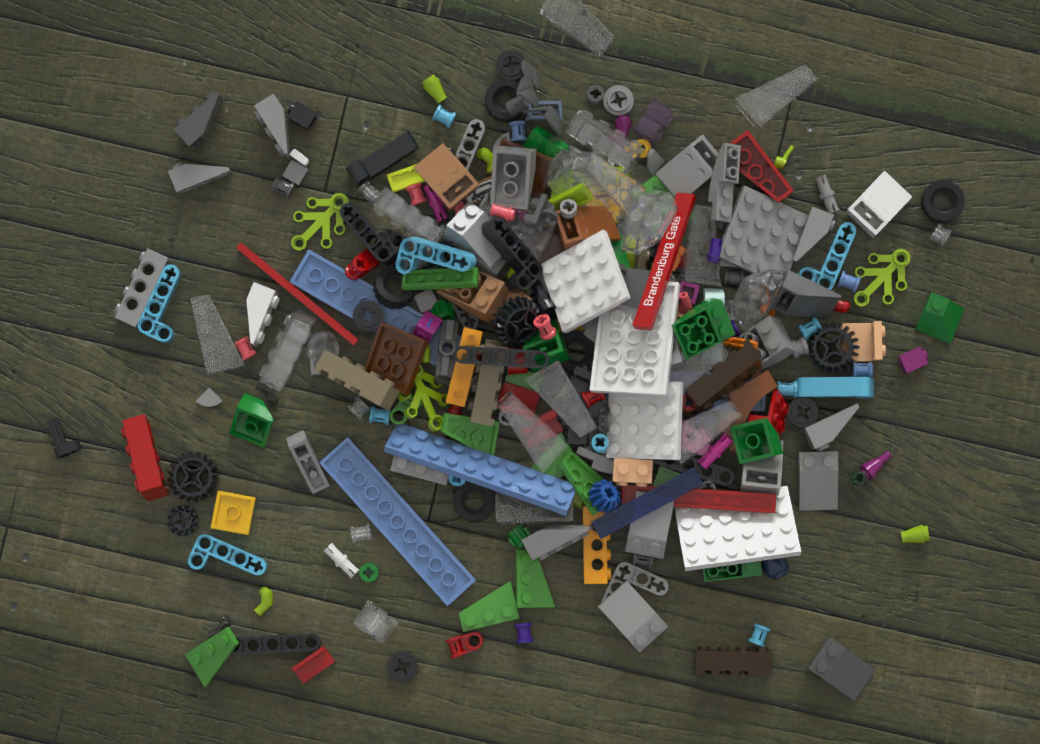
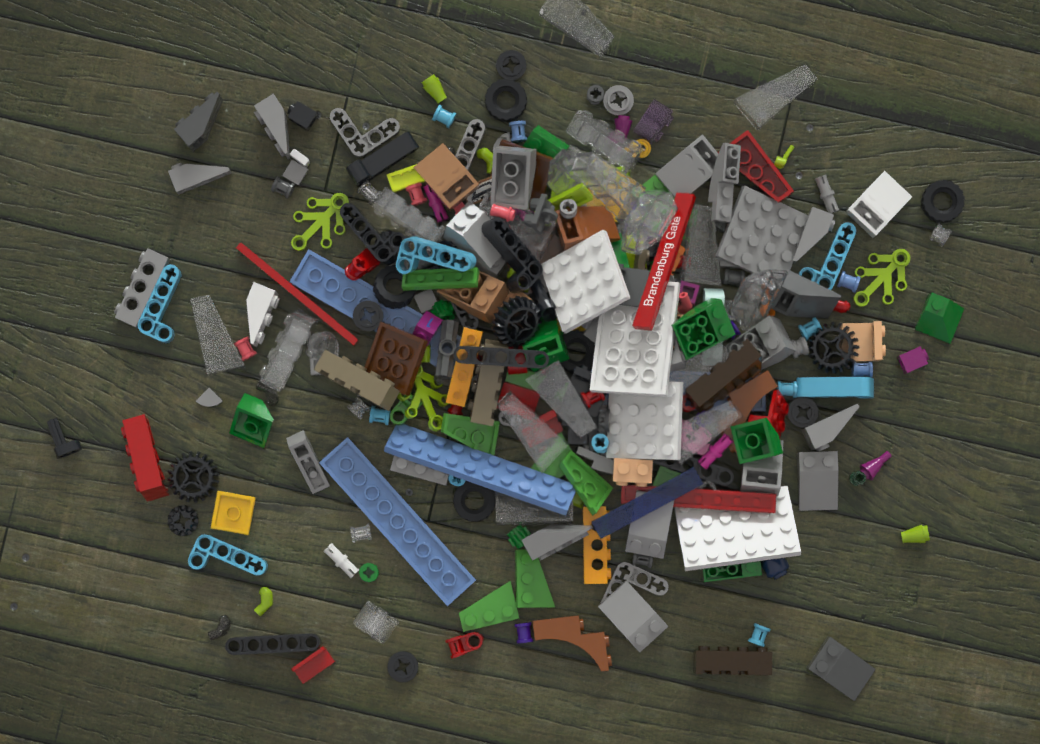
bright green wing [185,627,239,687] -> none
dark grey plant [506,59,562,139] -> none
sand blue tile [525,101,563,121] -> none
coral bush [533,314,557,340] -> none
blue gear [588,479,621,514] -> none
light grey tile [646,148,665,175] -> none
dark purple pin [706,238,723,263] -> none
orange axle [723,337,758,349] -> none
none -> light grey beam [330,108,400,158]
none -> dark orange arch [533,615,612,671]

